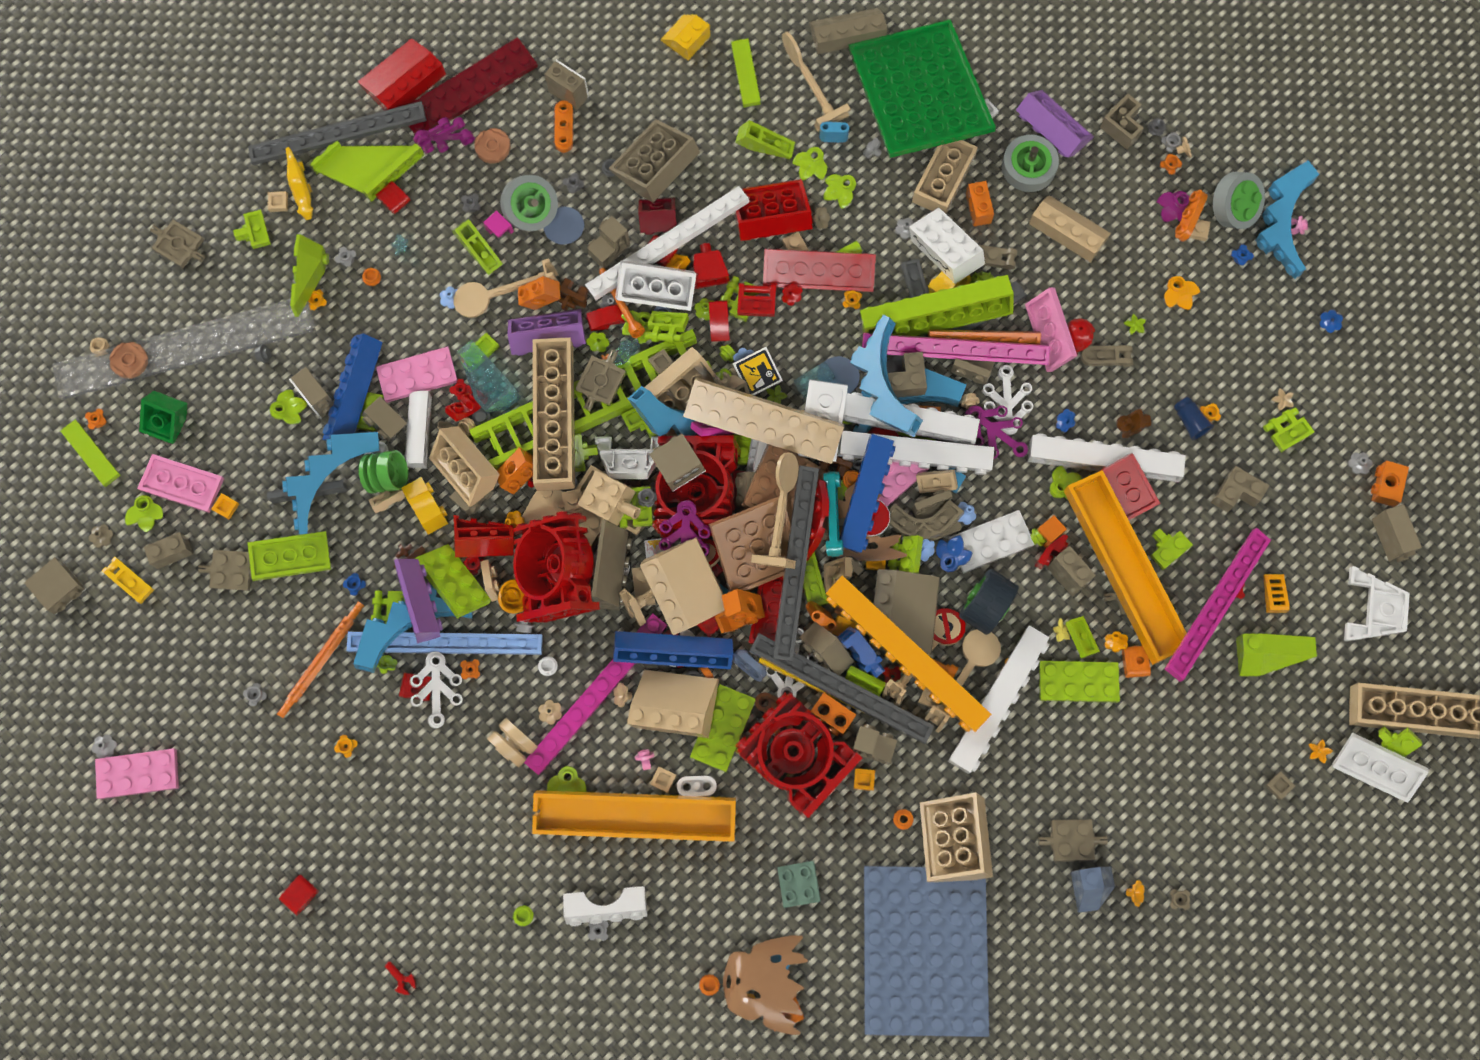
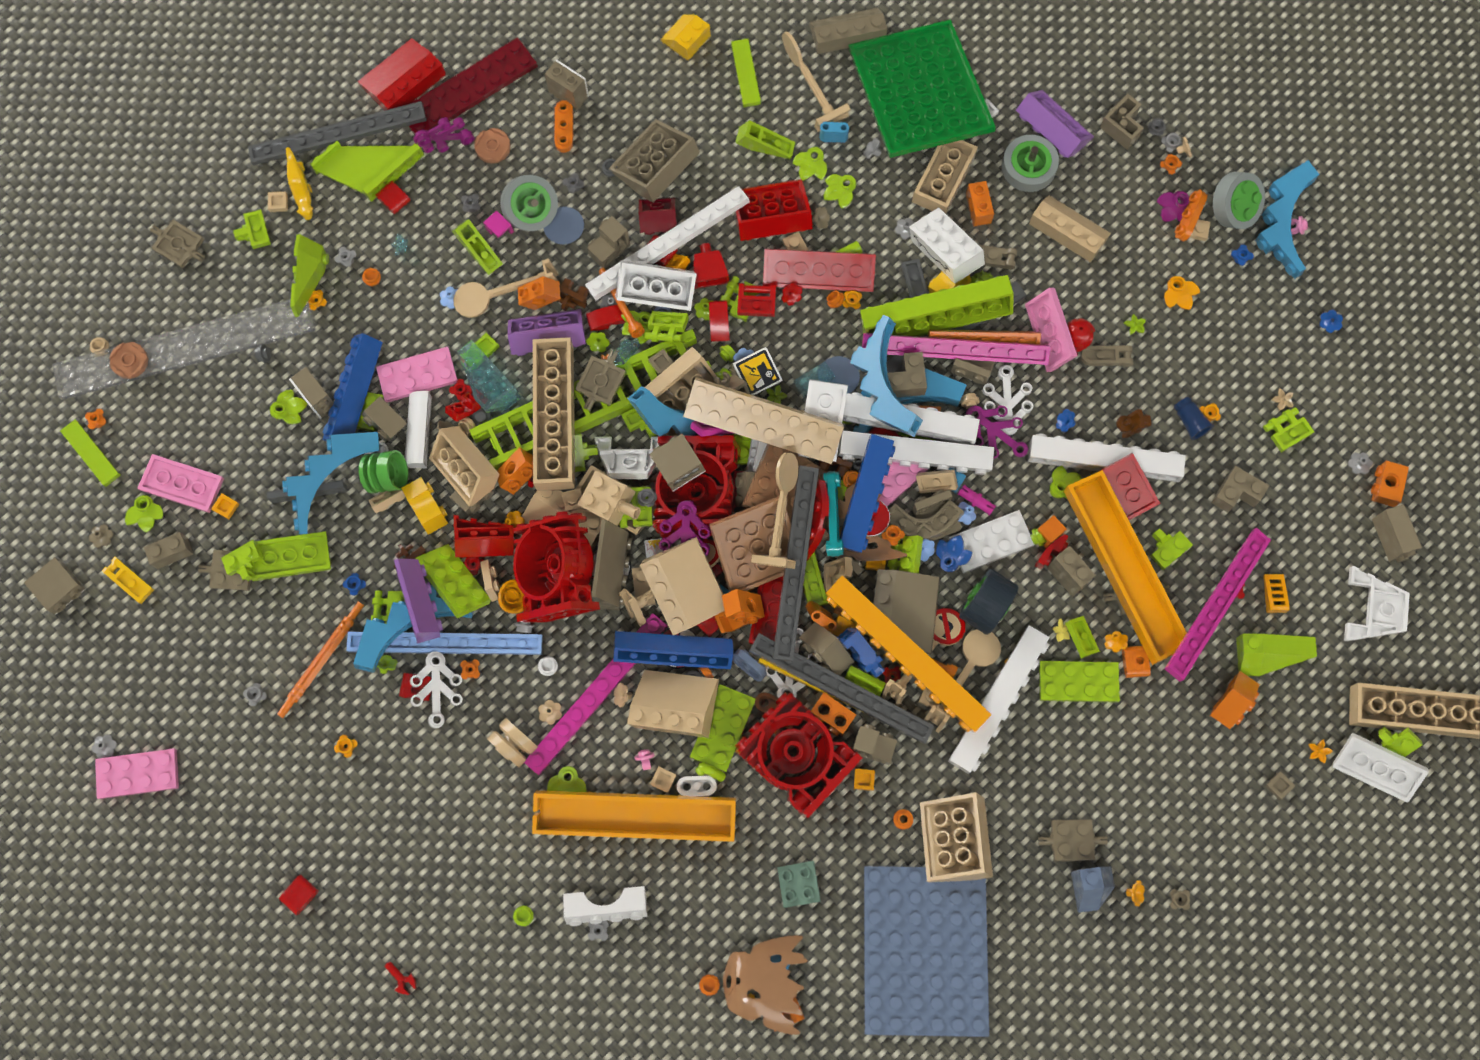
green slope [139,391,188,444] -> none
none -> lime hinge [221,540,263,581]
none -> lime arm [695,762,726,782]
none -> orange plate [826,291,845,308]
none -> orange plate [882,524,905,546]
none -> dark pink pin [958,484,996,516]
none -> orange brick [1210,671,1260,729]

